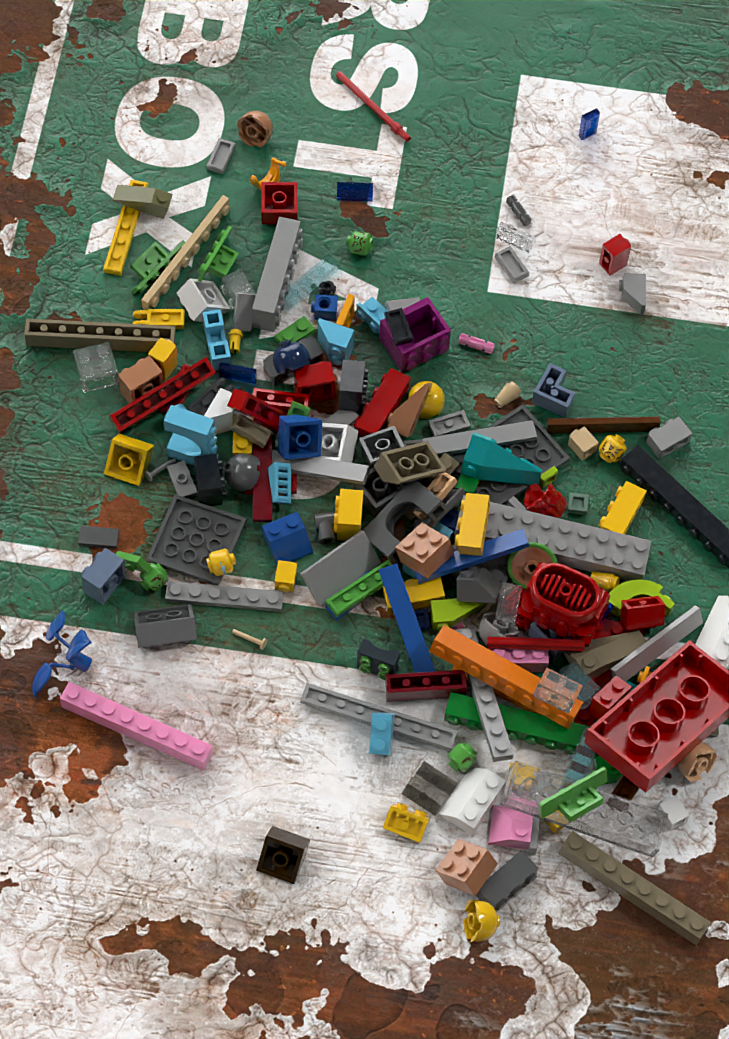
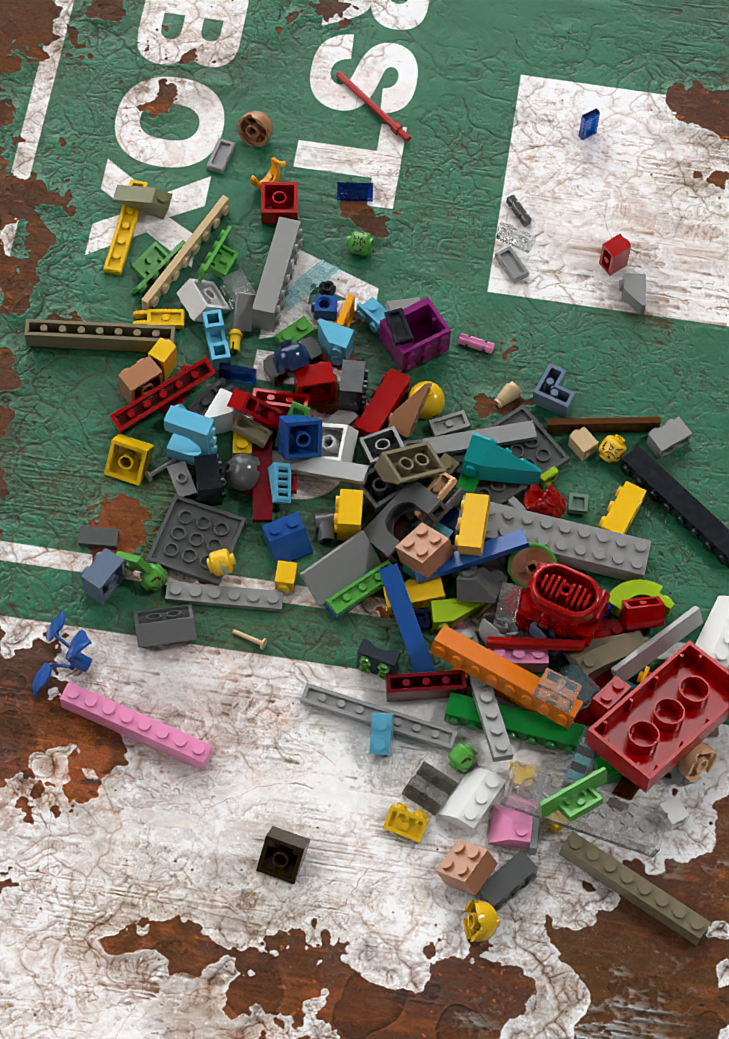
clear brick [73,342,119,393] -> none
yellow cone [590,571,620,592] -> none

